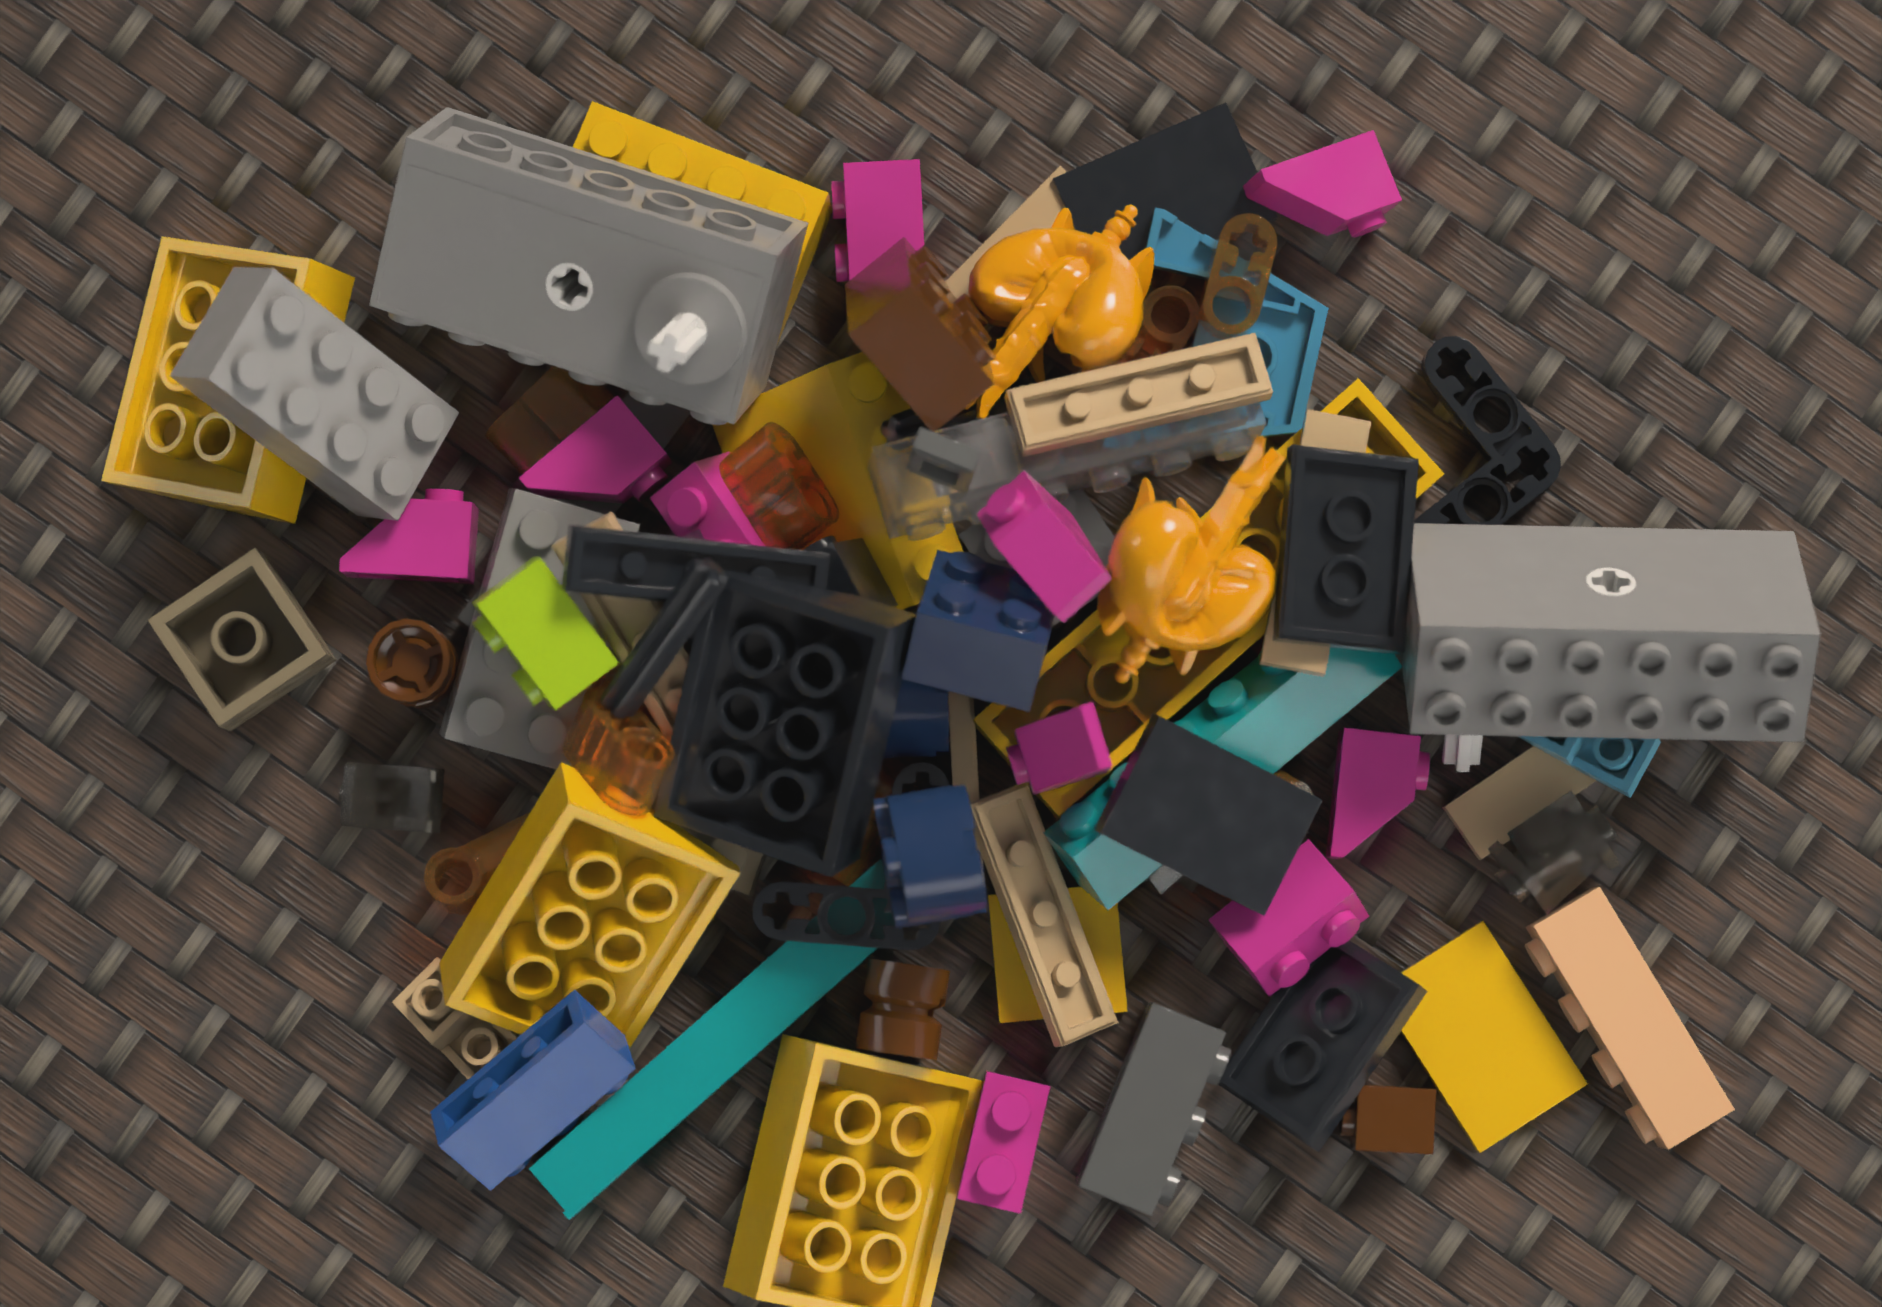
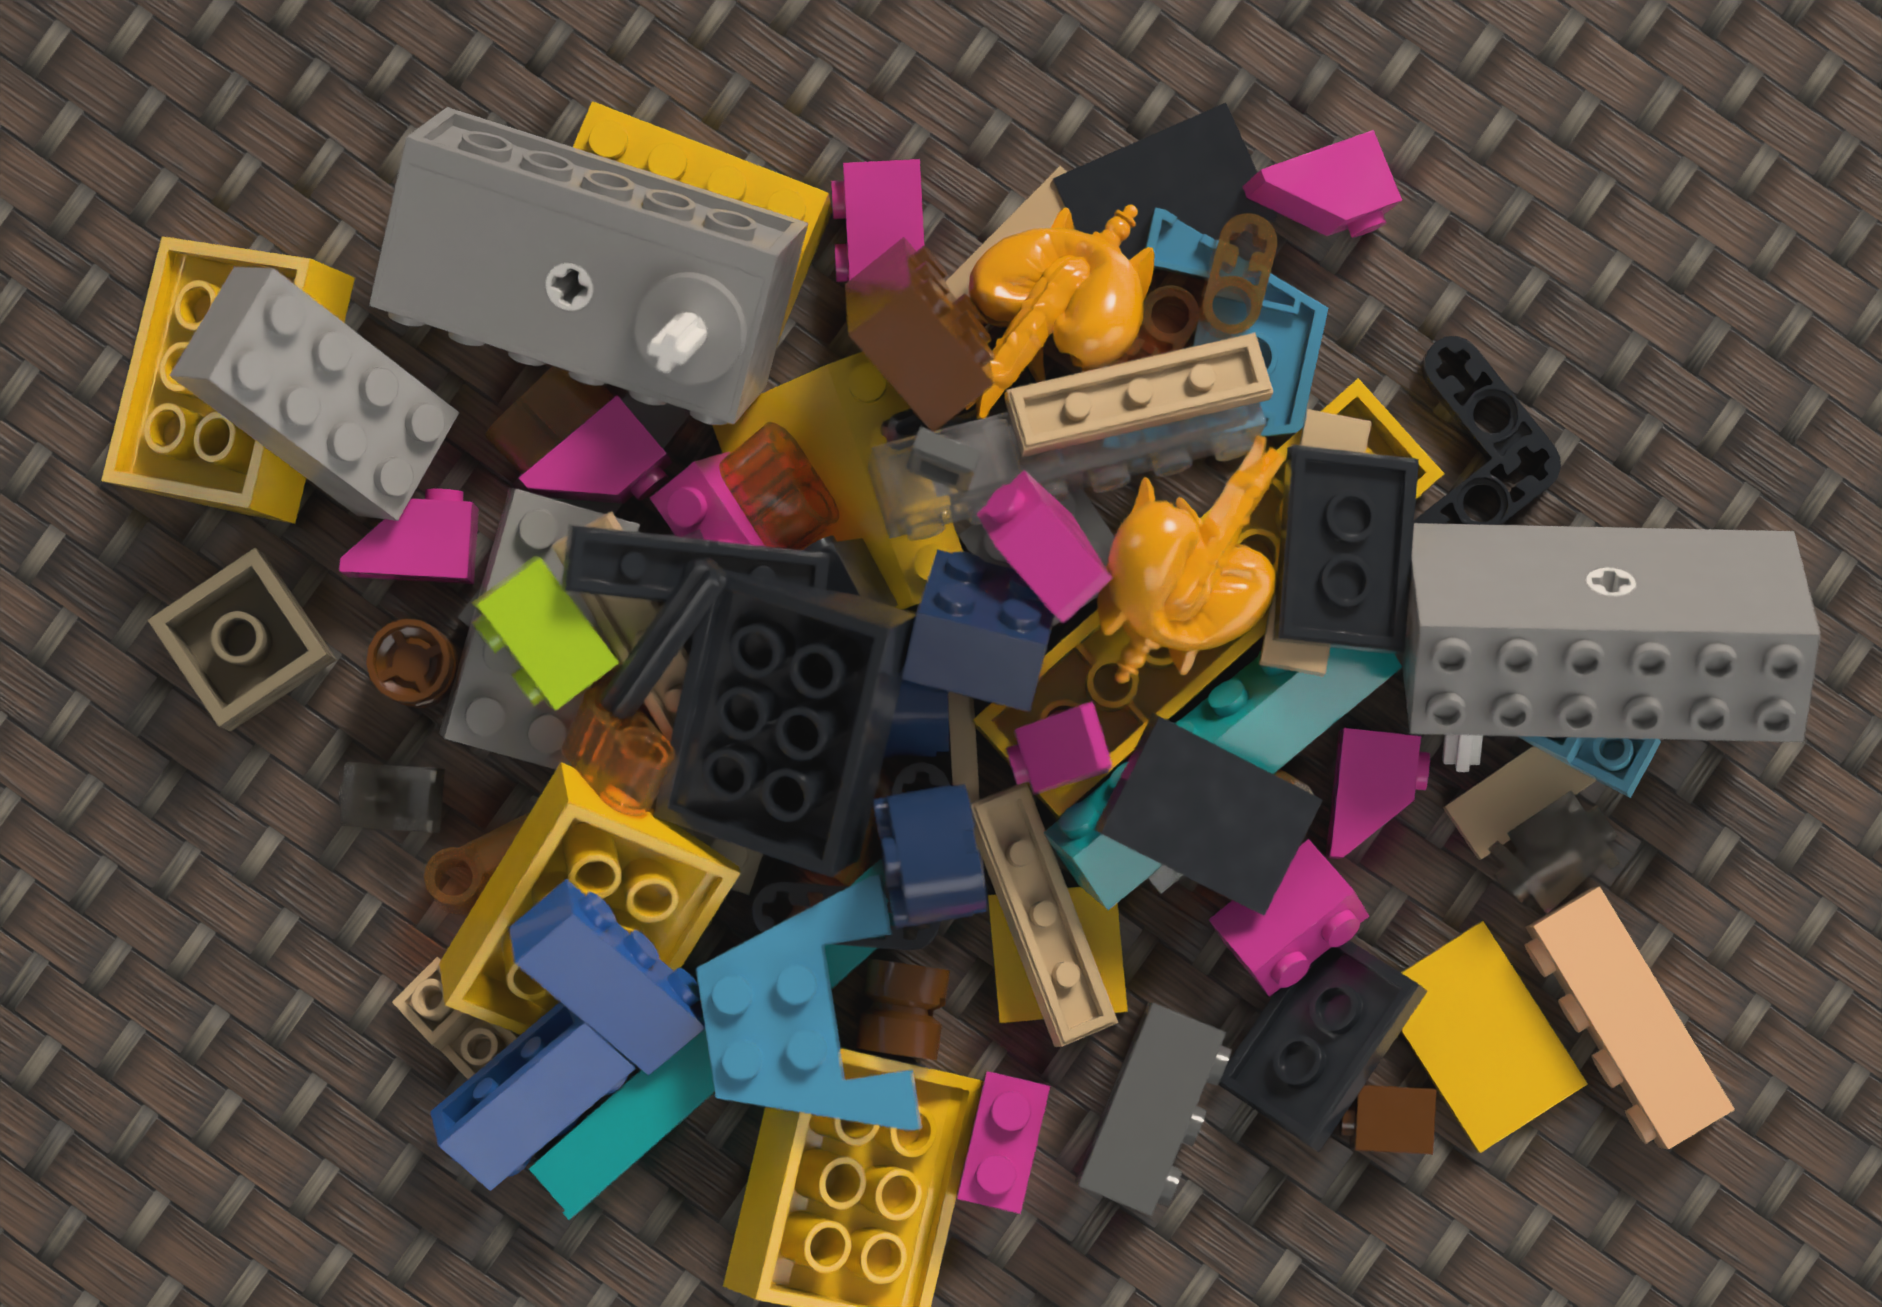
none -> blue brick [509,879,705,1075]
none -> dark azure wing [696,875,922,1130]

